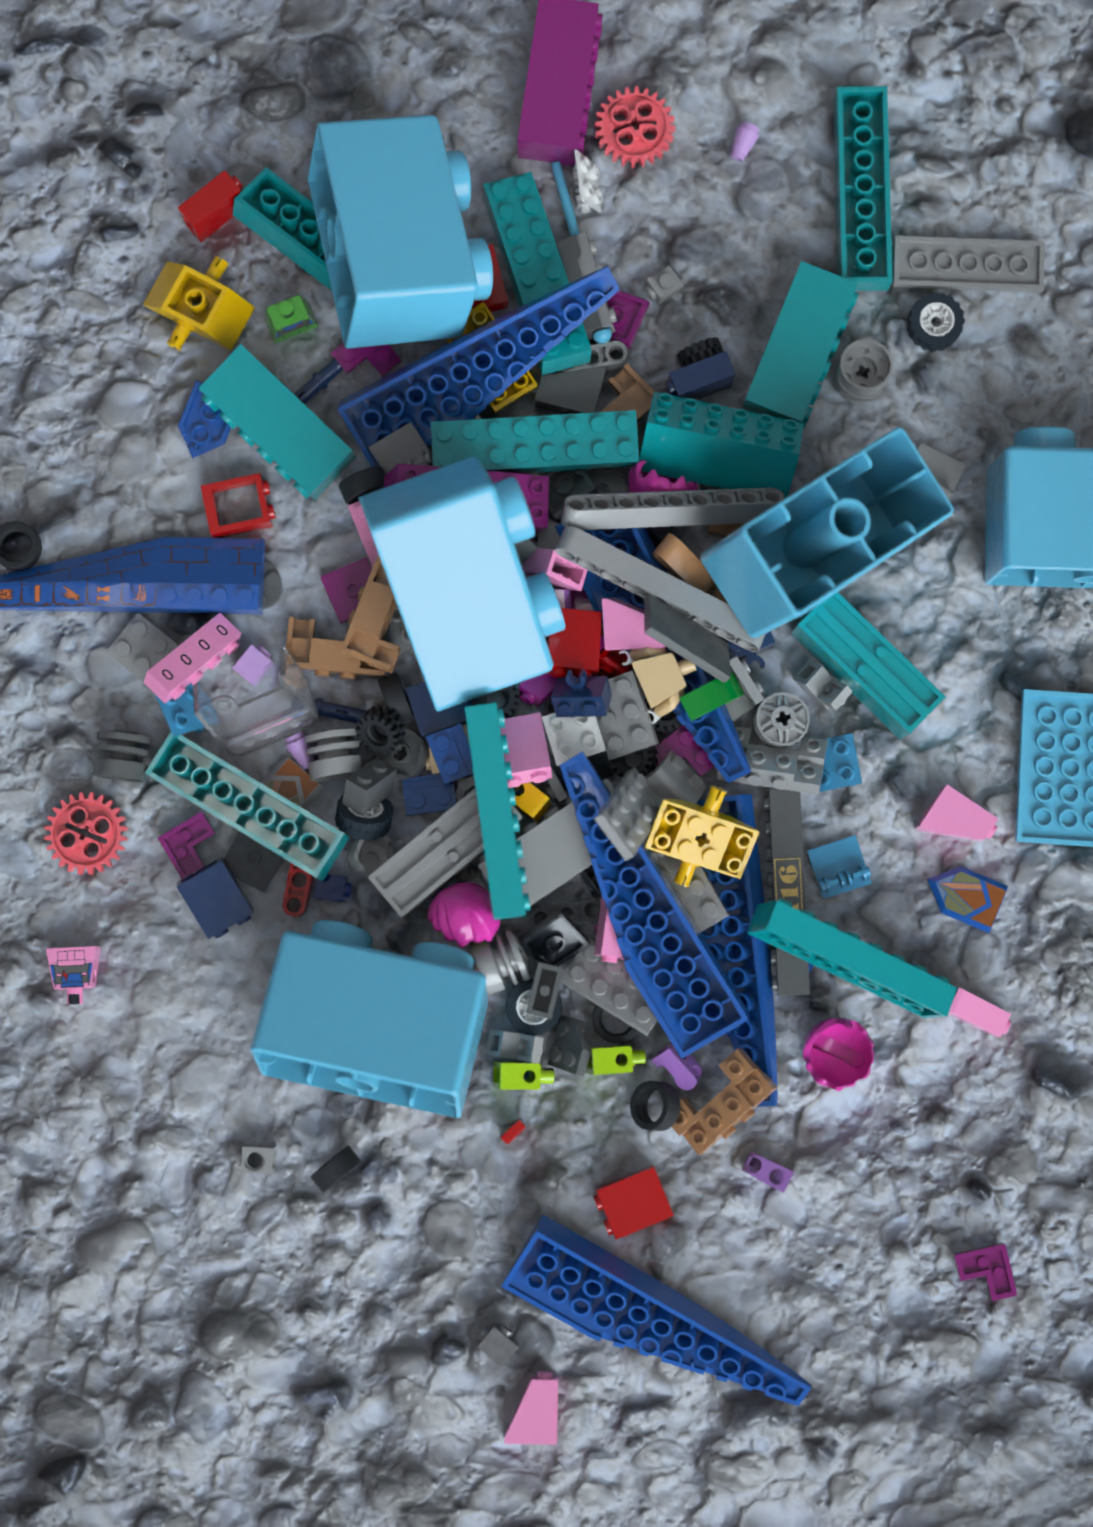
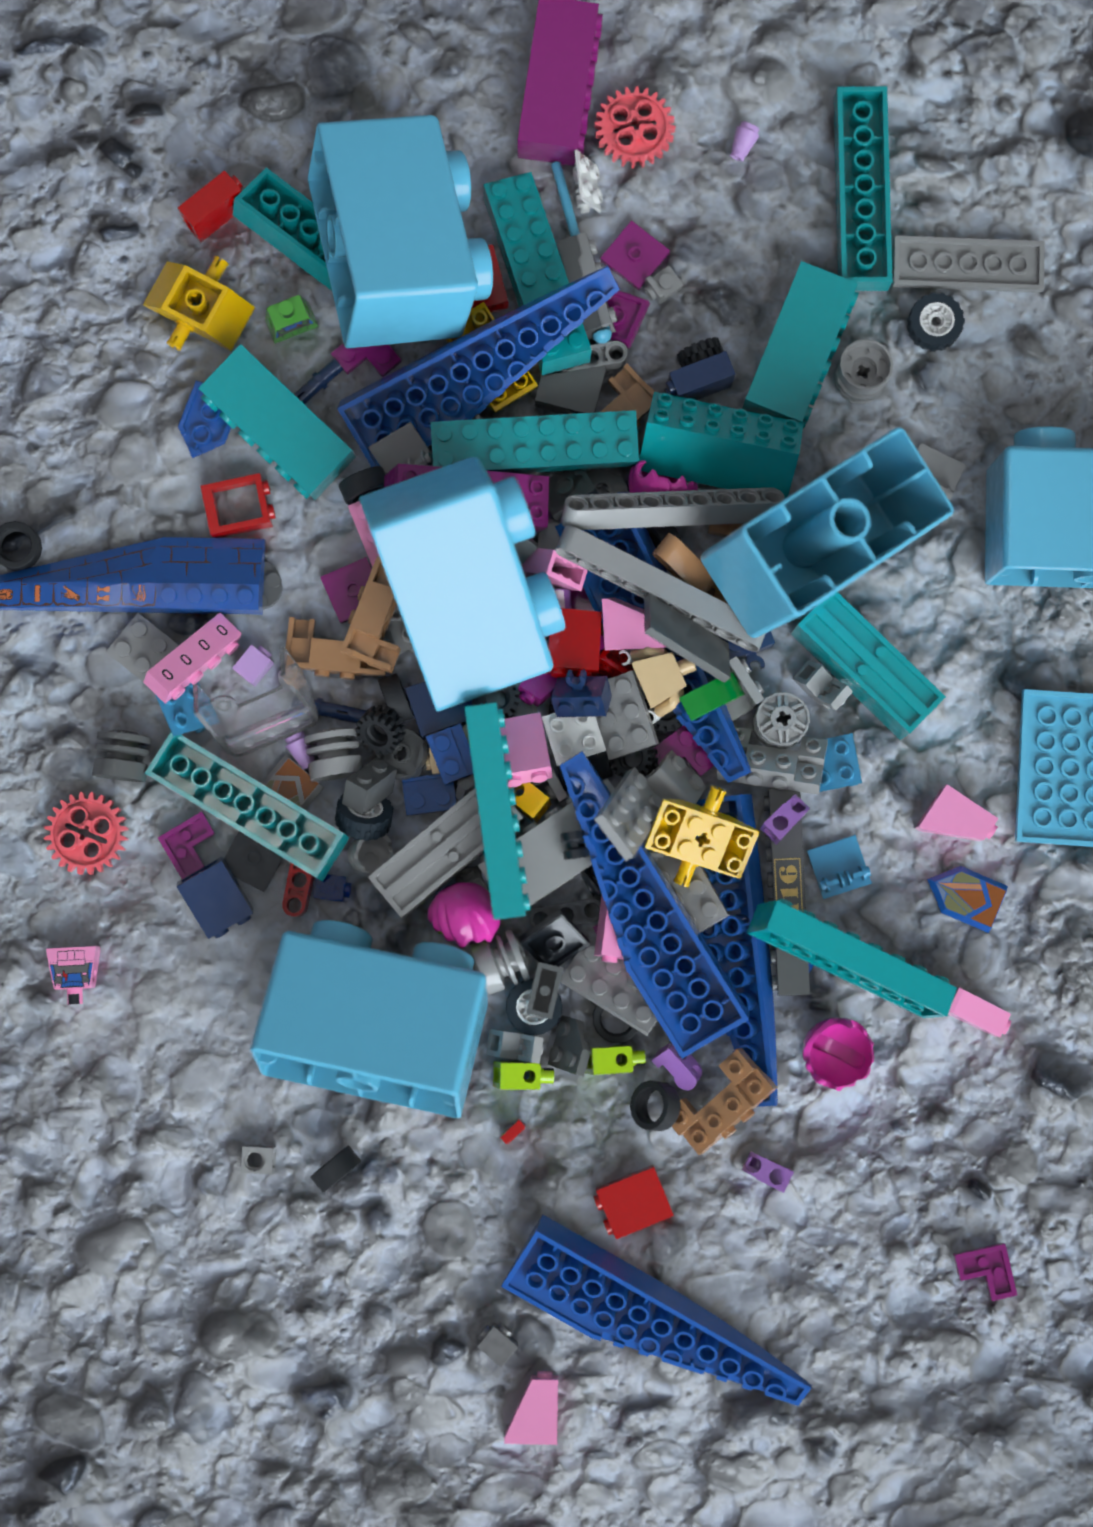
none -> black wheel [560,830,589,860]
none -> magenta plate [600,220,670,291]
none -> medium lavender leg [760,794,810,845]

